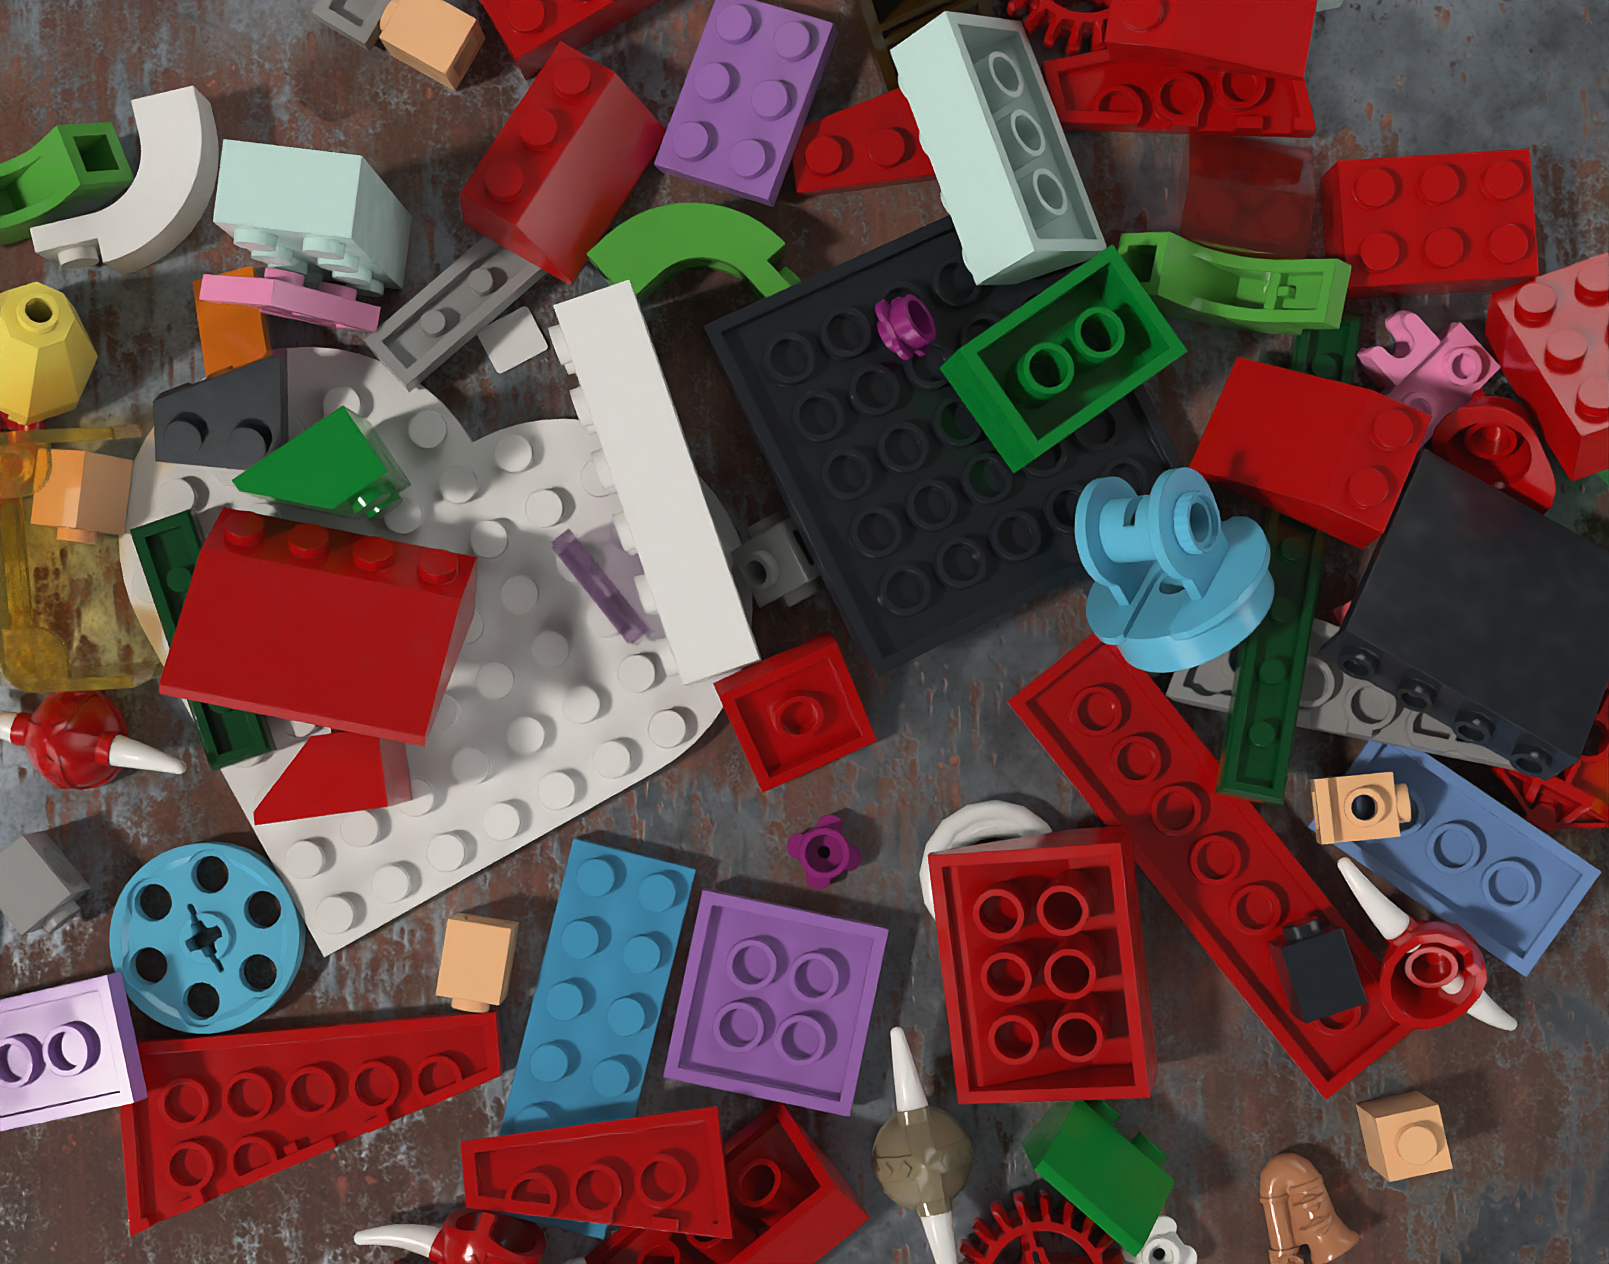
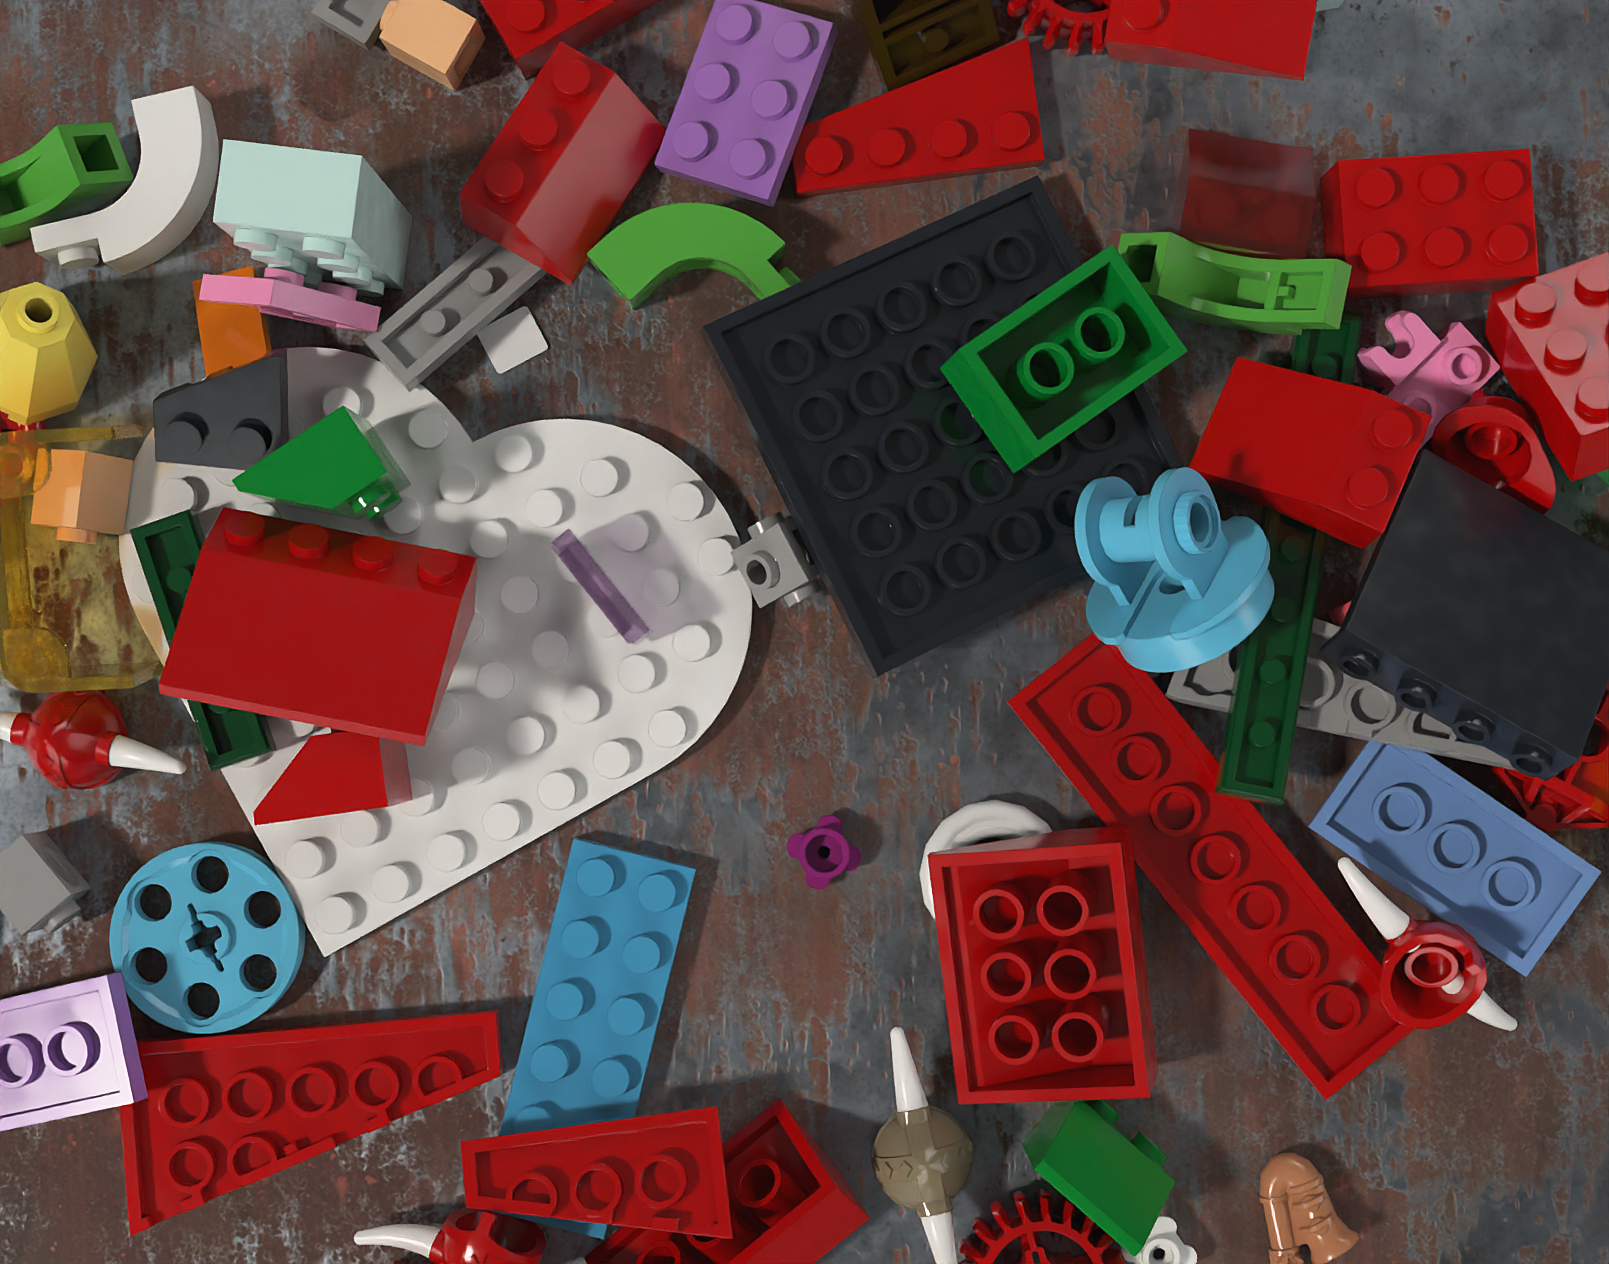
light nougat brick [436,912,520,1013] -> none
white brick [548,280,762,686] -> none
medium lavender plate [663,888,889,1117] -> none
red hinge [713,630,877,793] -> none
magenta plate [875,294,936,360] -> none
light aqua slope [890,11,1107,285] -> none
red wing [1040,49,1316,138] -> none
black brick [1267,916,1368,1023] -> none
light nougat brick [1309,772,1411,844] -> none
light nougat brick [1356,1091,1453,1182] -> none

